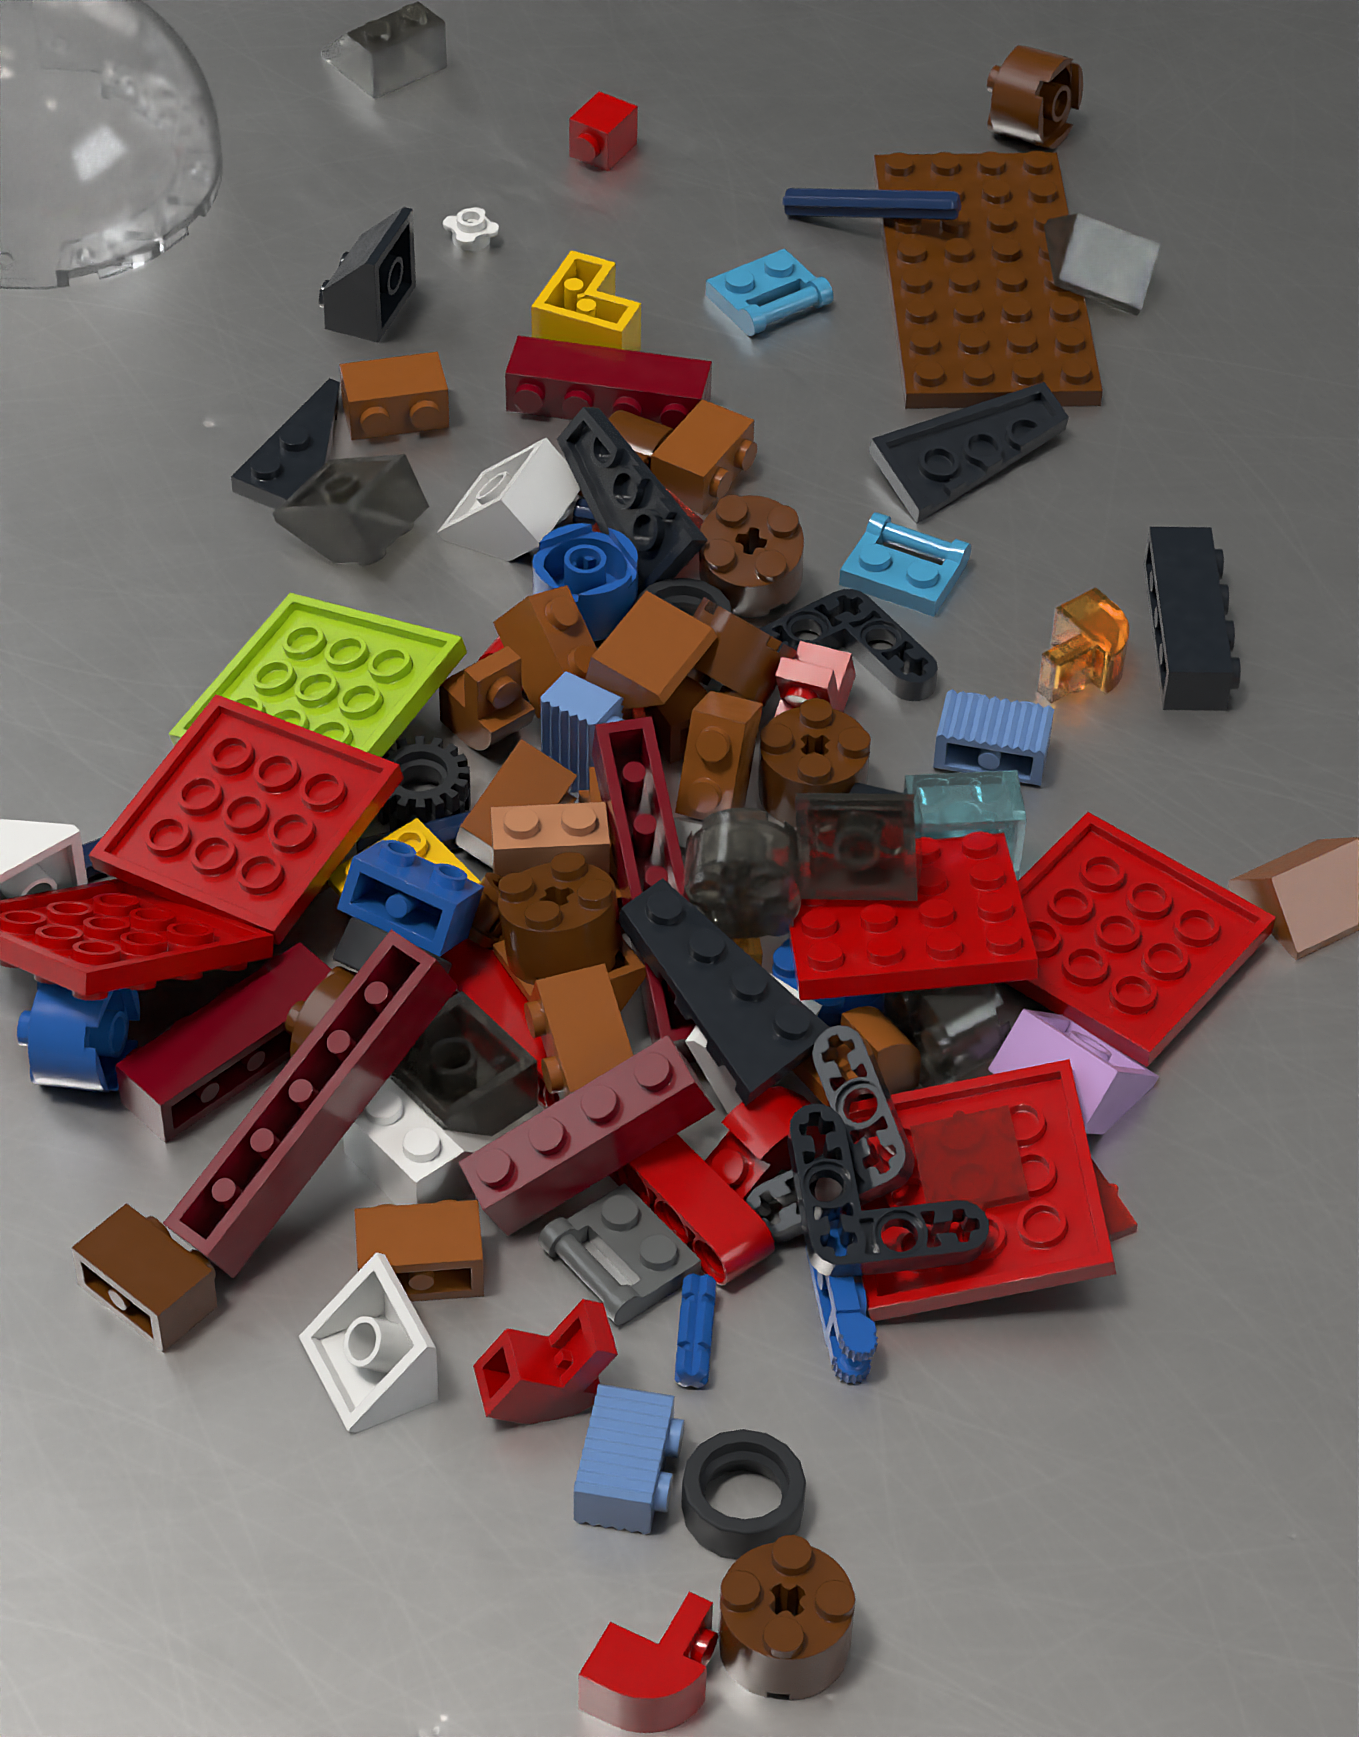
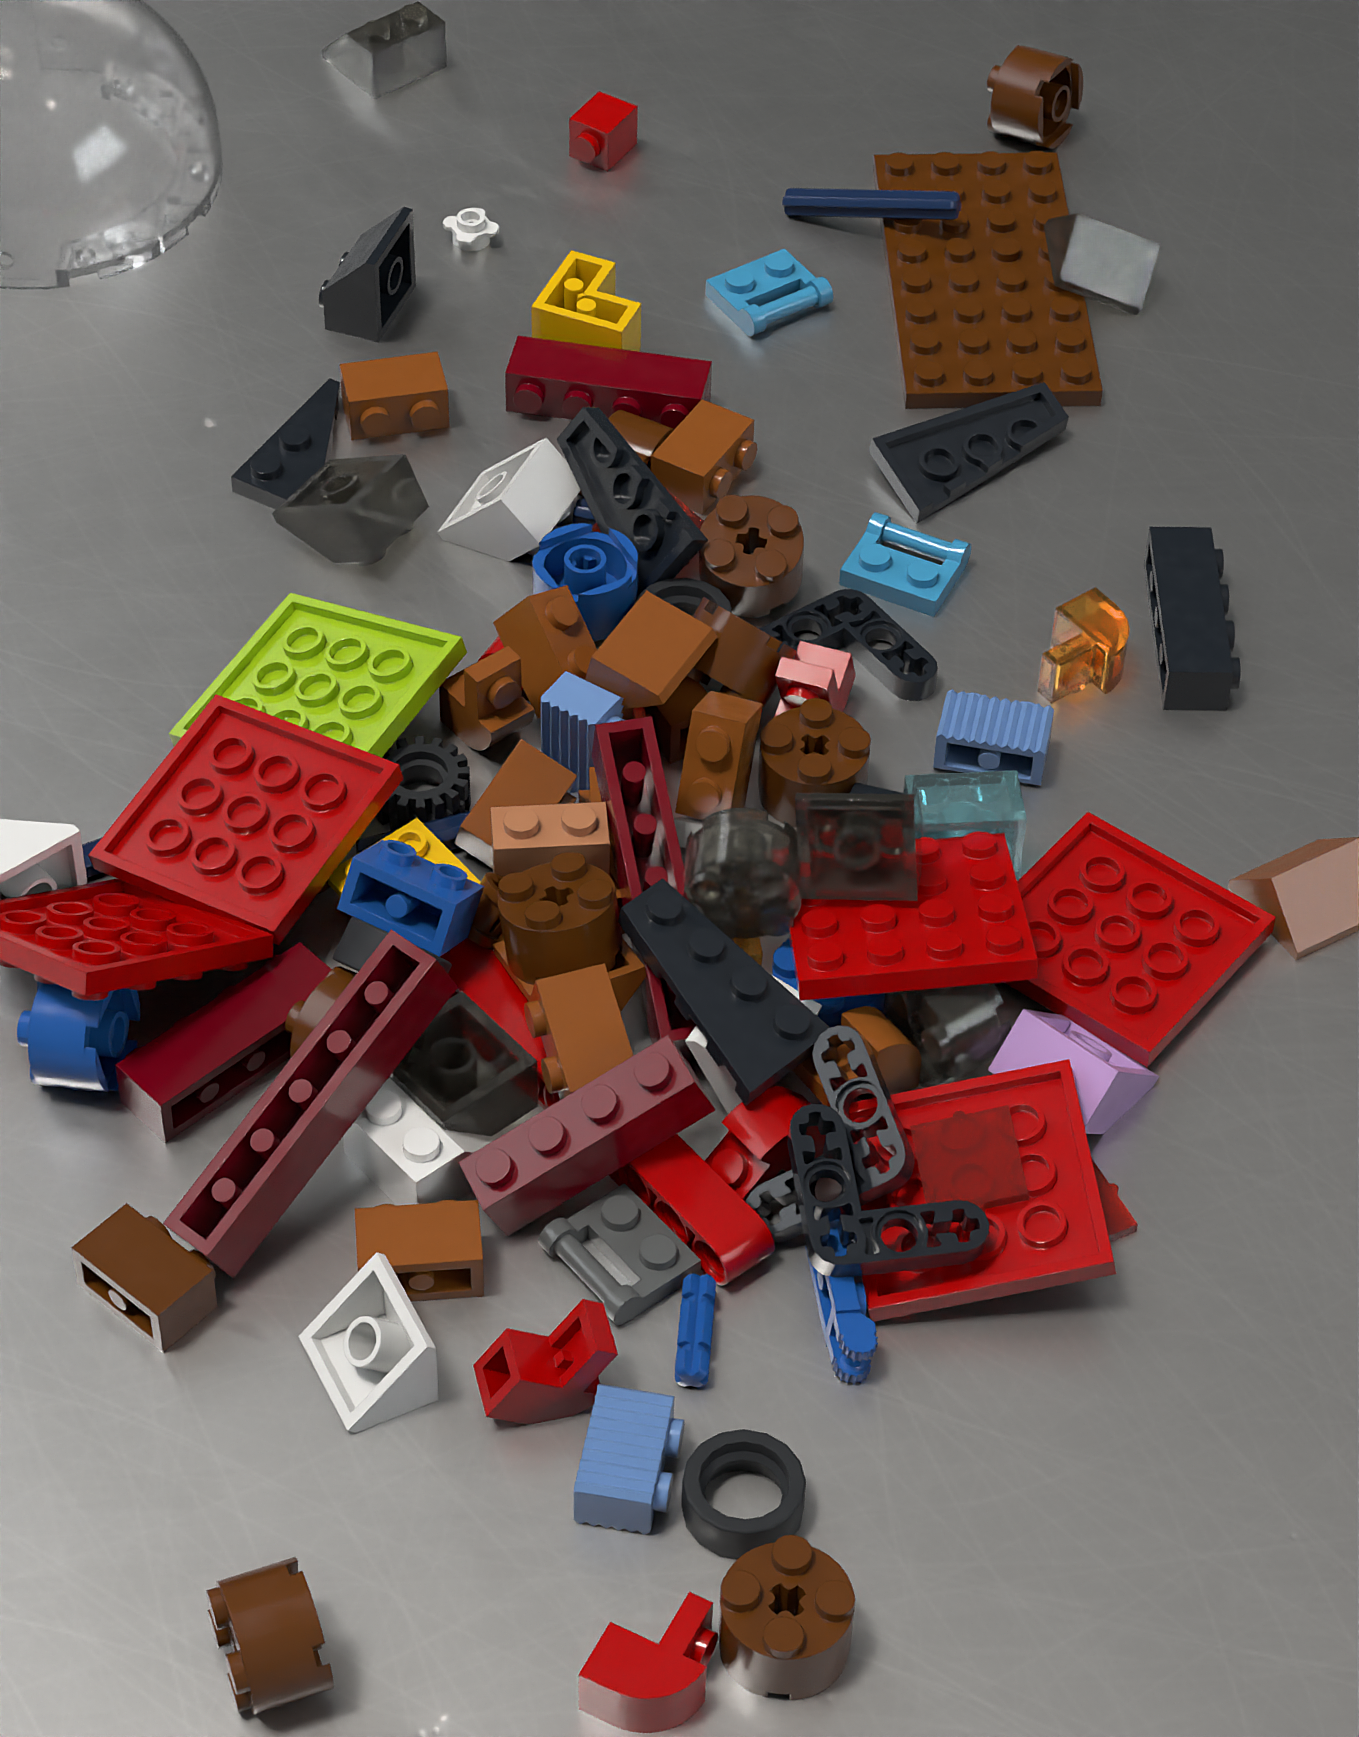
none -> reddish brown brick [206,1557,334,1714]

